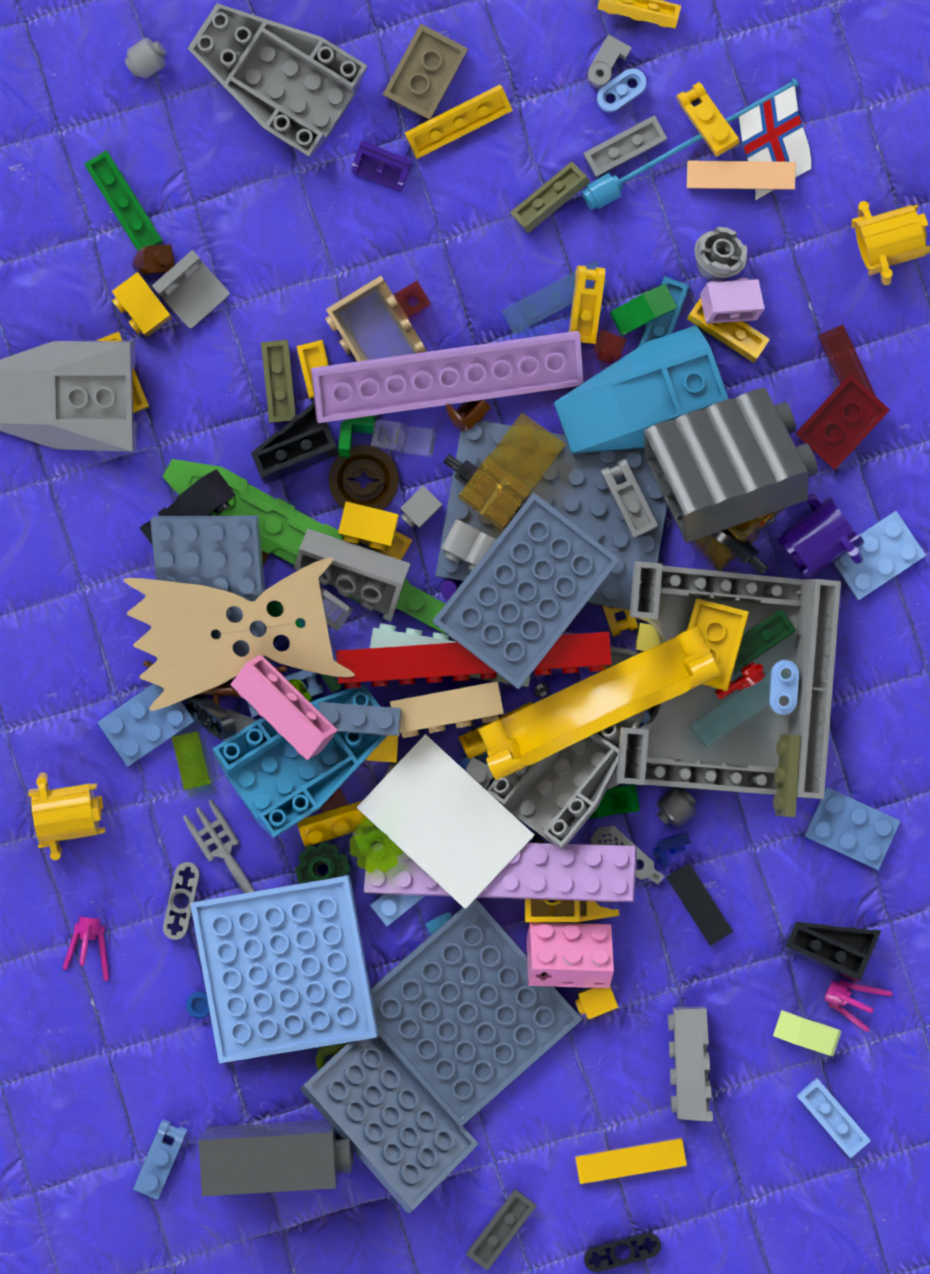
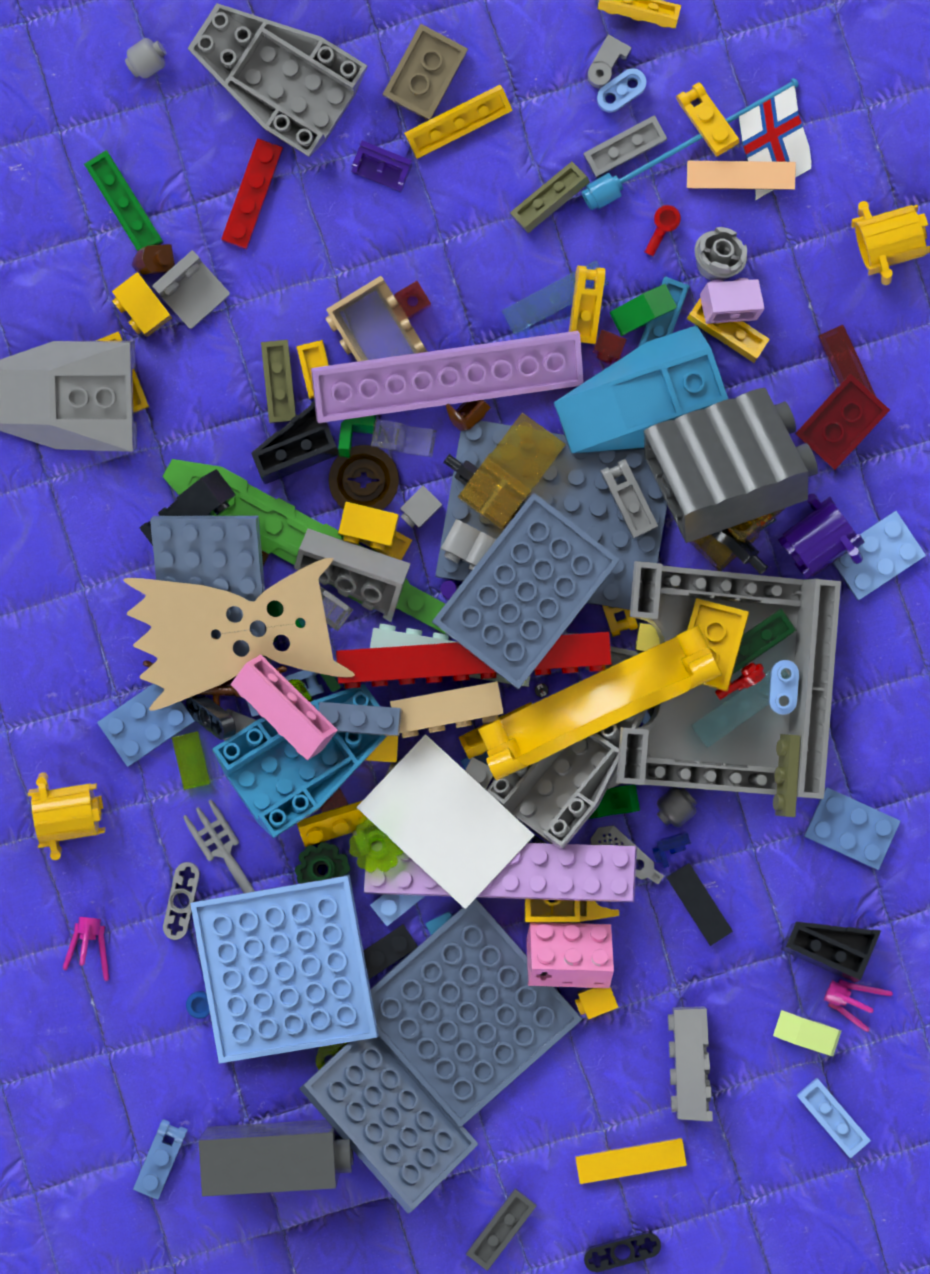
none -> red plate [221,138,283,250]
none -> black plate [363,924,418,979]
none -> red plate [644,205,681,257]

